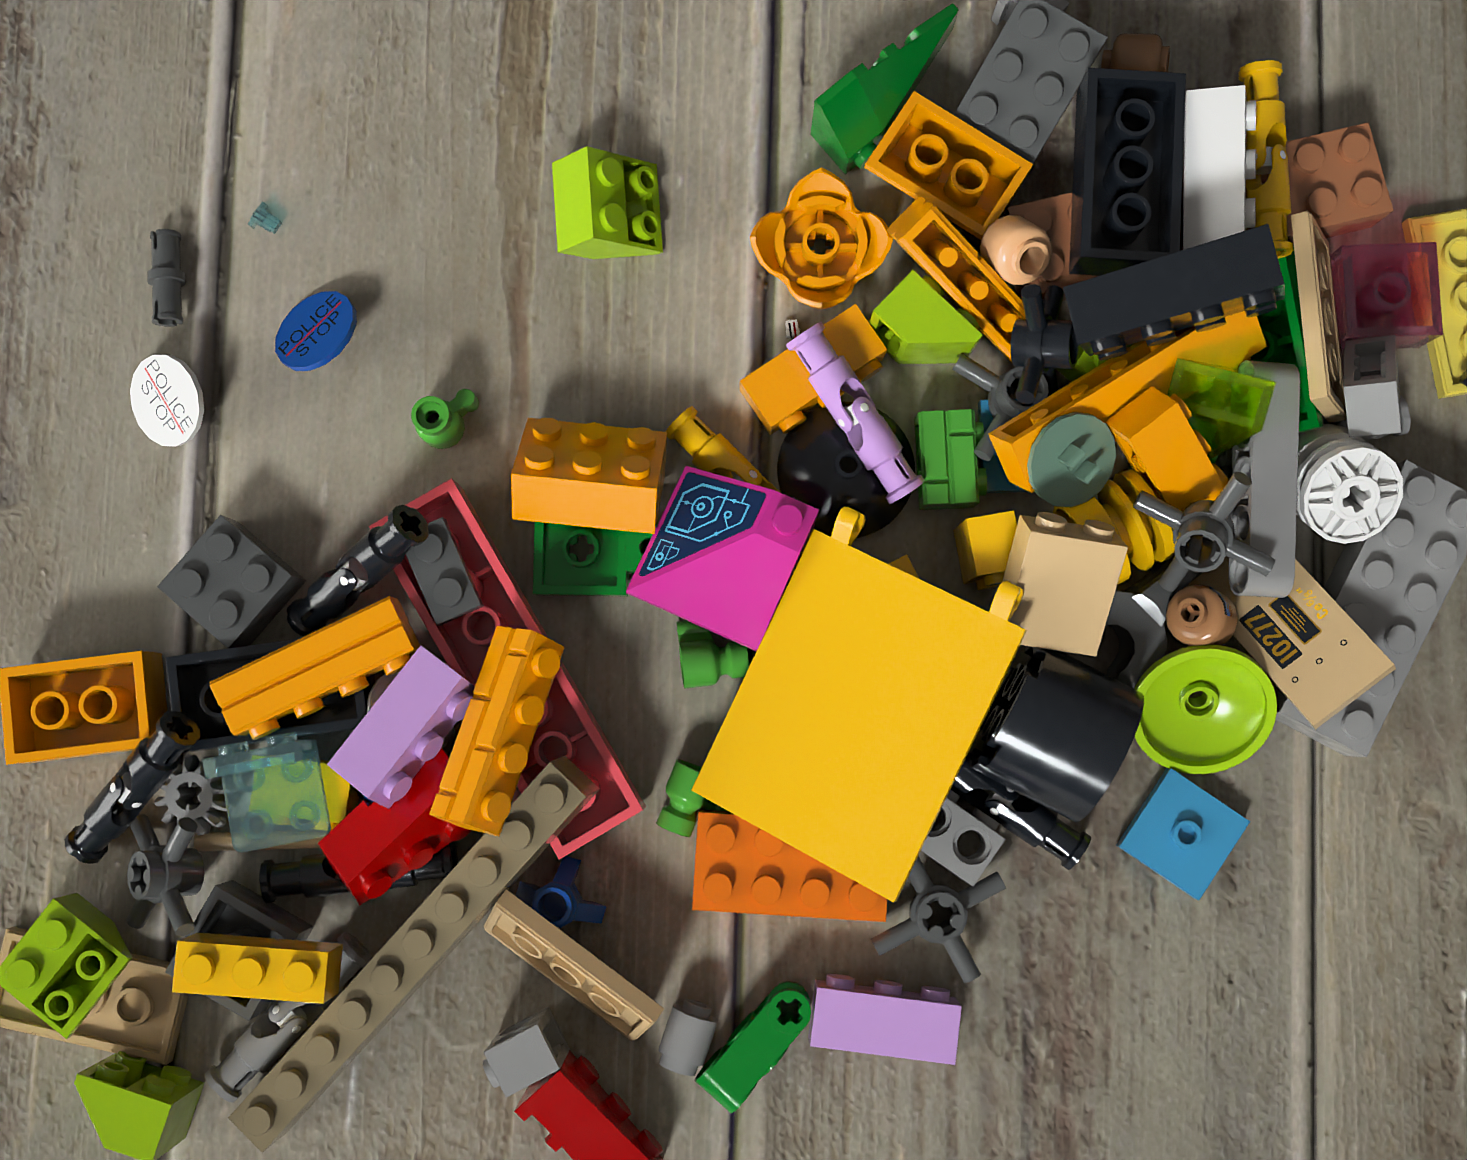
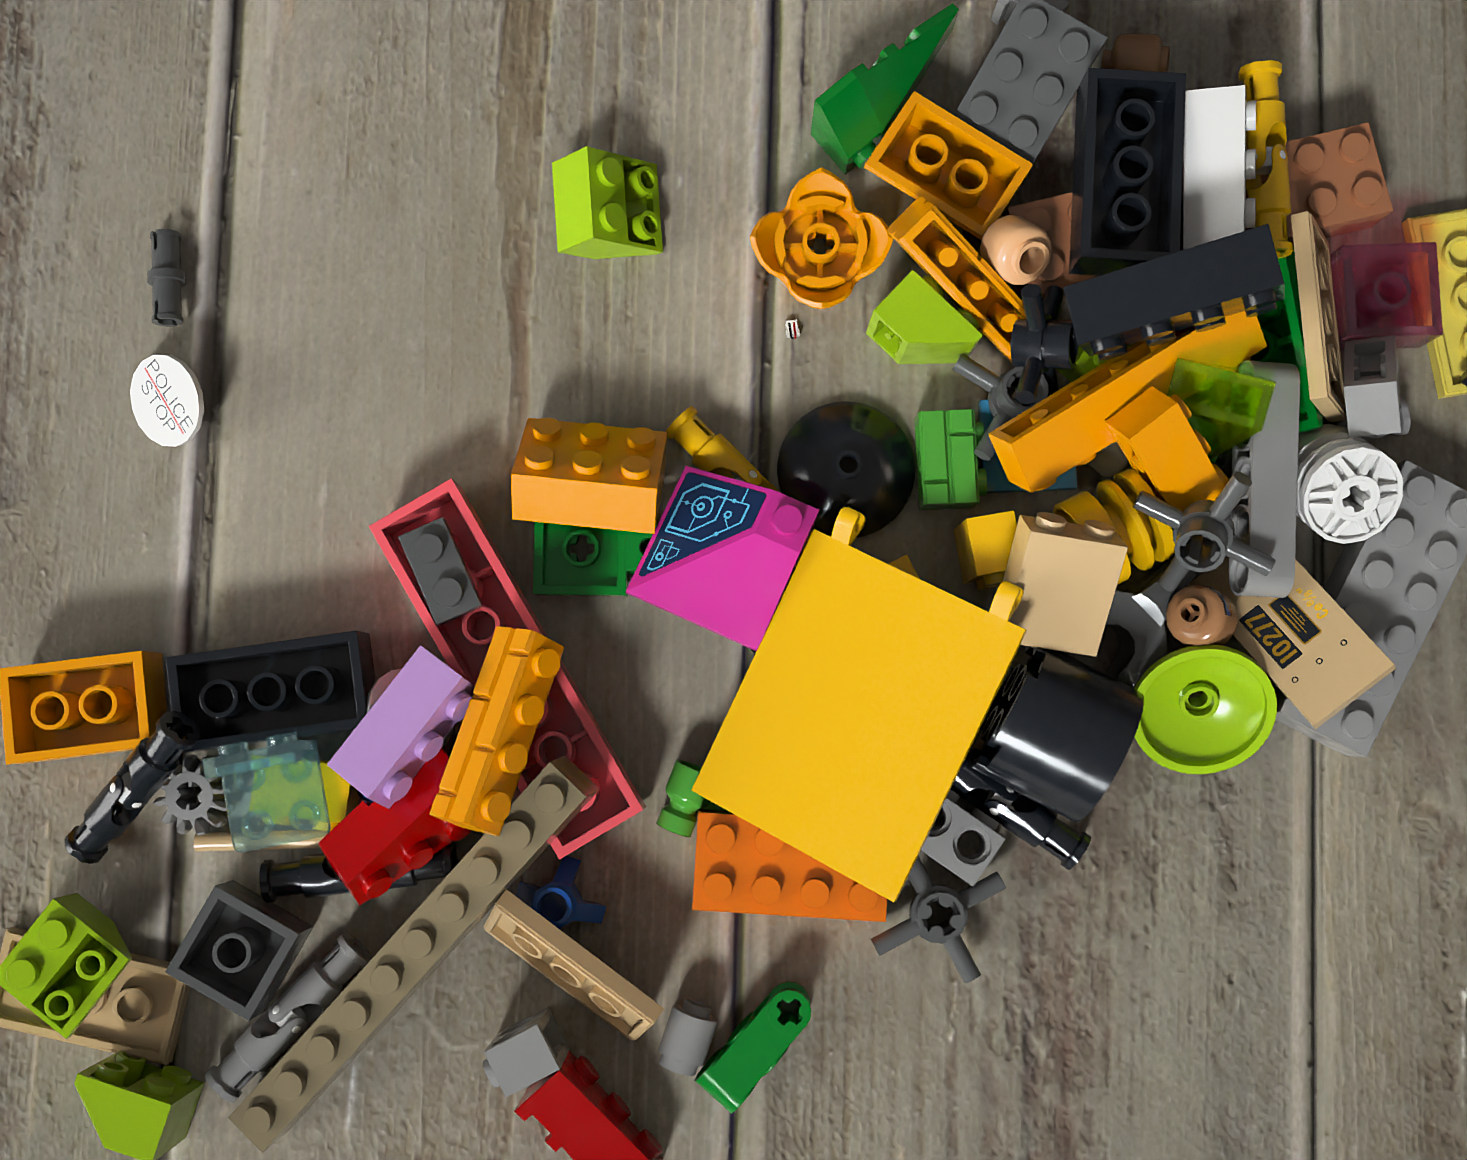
dark grey bar [126,814,205,936] -> none
dark grey brick [157,515,306,648] -> none
yellow brick [172,933,343,1004] -> none
light orange brick [210,596,420,740] -> none
clear light blue piece [248,201,282,234] -> none
blue piece [275,291,357,371] -> none
black piece [287,505,429,636] -> none
bright green piece [411,389,479,449] -> none
bright green piece [676,620,749,689] -> none
light orange brick [740,304,887,435] -> none
lavender piece [786,322,925,504] -> none
lavender brick [808,974,962,1065] -> none
sand green piece [1027,412,1116,507] -> none
dark azure plate [1116,768,1250,900] -> none

